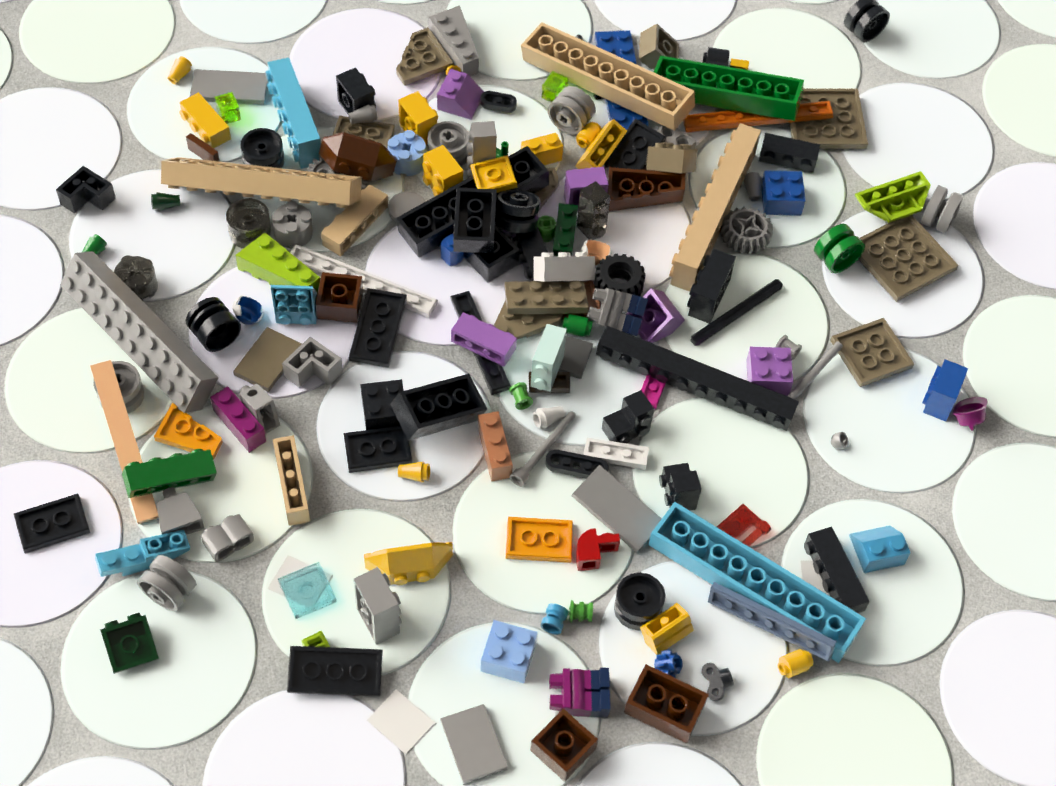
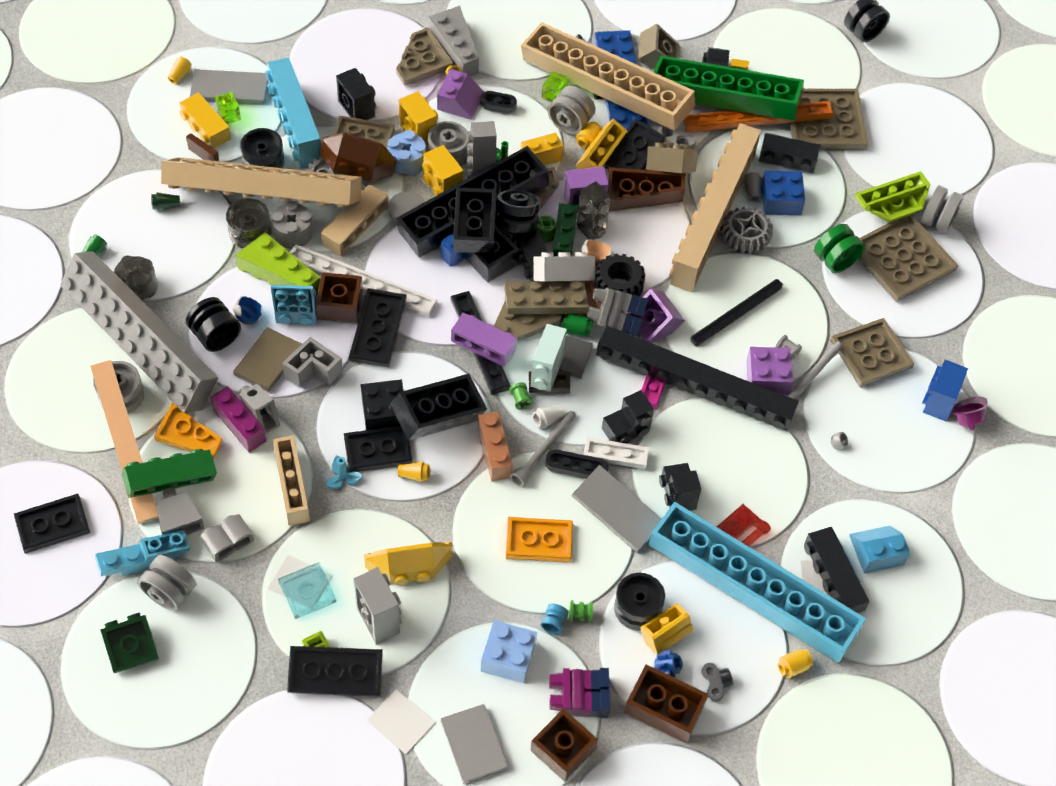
black brick [56,165,116,214] -> none
light grey cone [348,104,378,124] -> none
yellow tile [470,155,517,192] -> none
red brick [576,528,620,571] -> none
black brick [687,249,736,323] -> none
sand blue tile [708,582,837,661] -> none
none -> medium azure plant [326,455,363,490]

